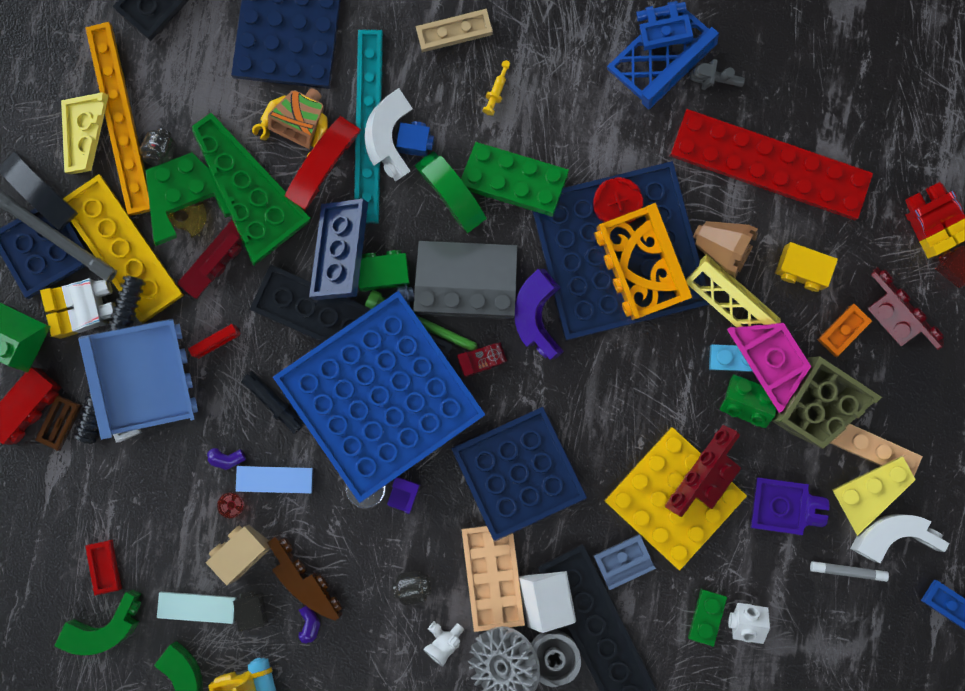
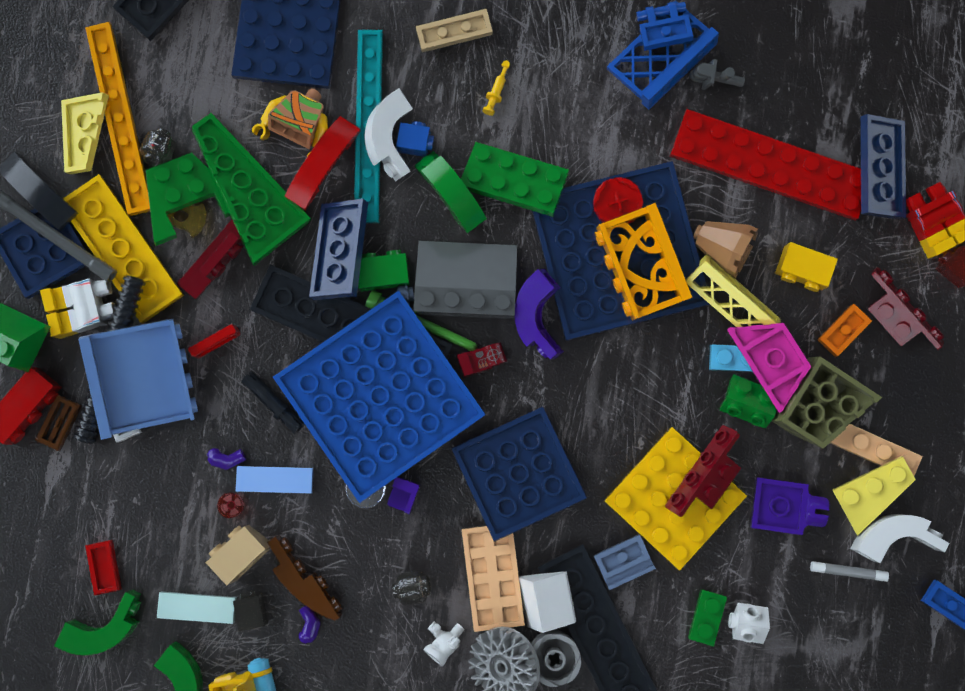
none -> dark blue plate [860,114,906,219]

